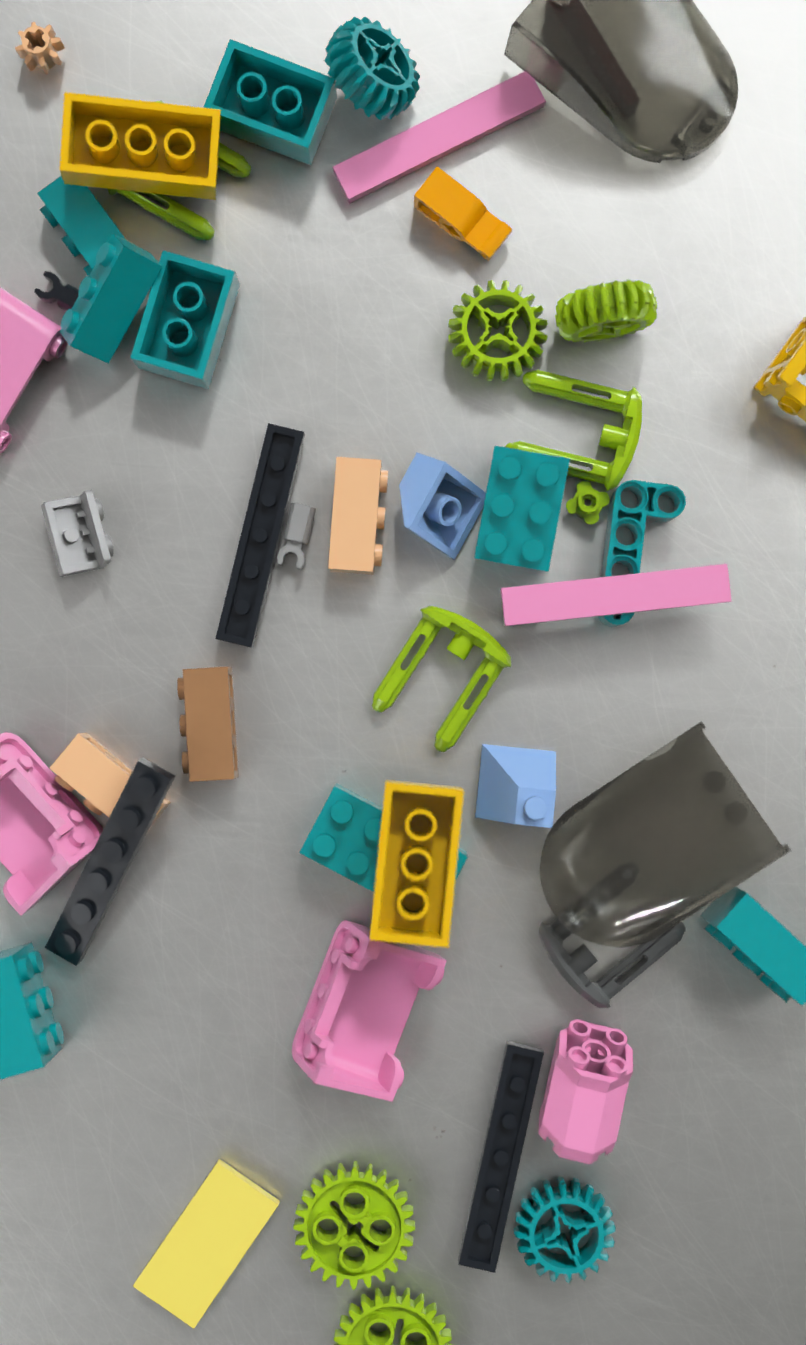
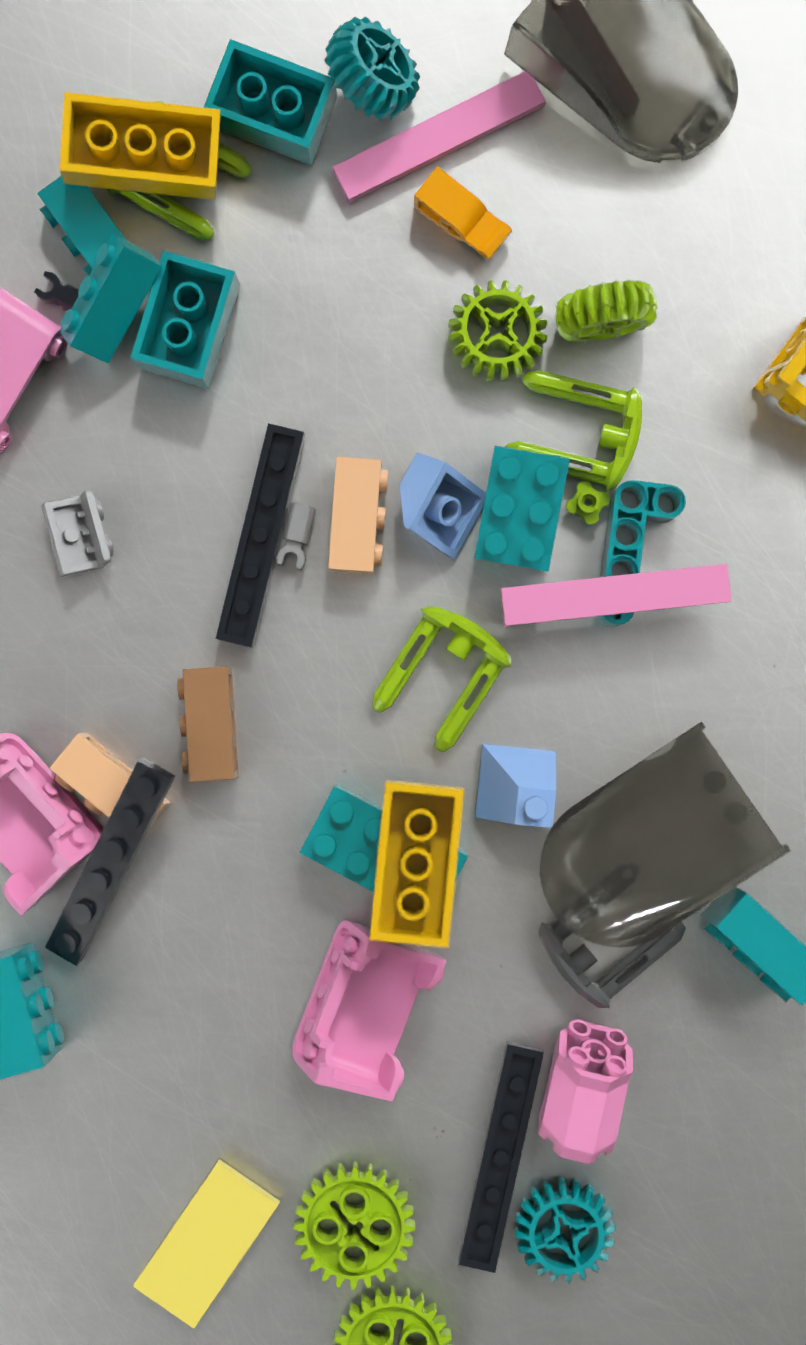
light nougat gear [15,22,65,74] -> none

